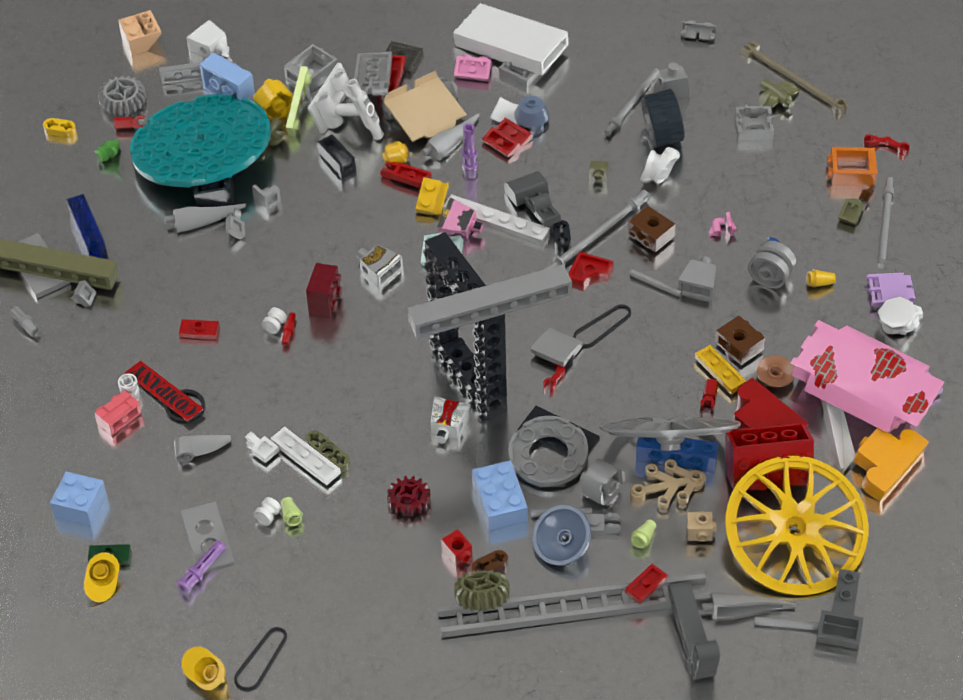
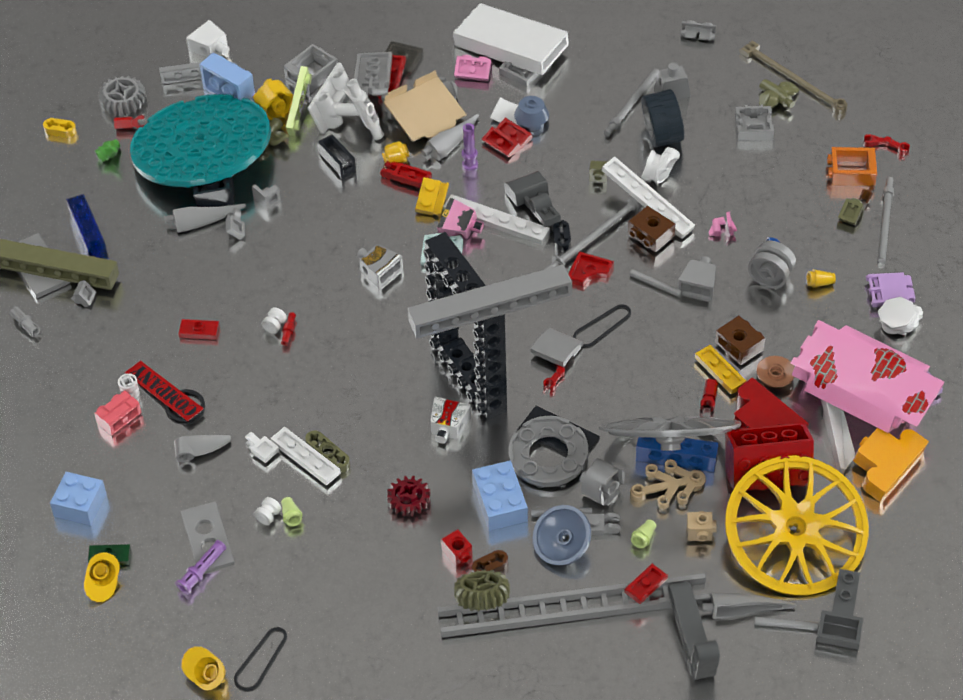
light nougat slope [118,10,162,56] -> none
dark red brick [306,263,342,319] -> none
none -> white plate [601,156,695,239]

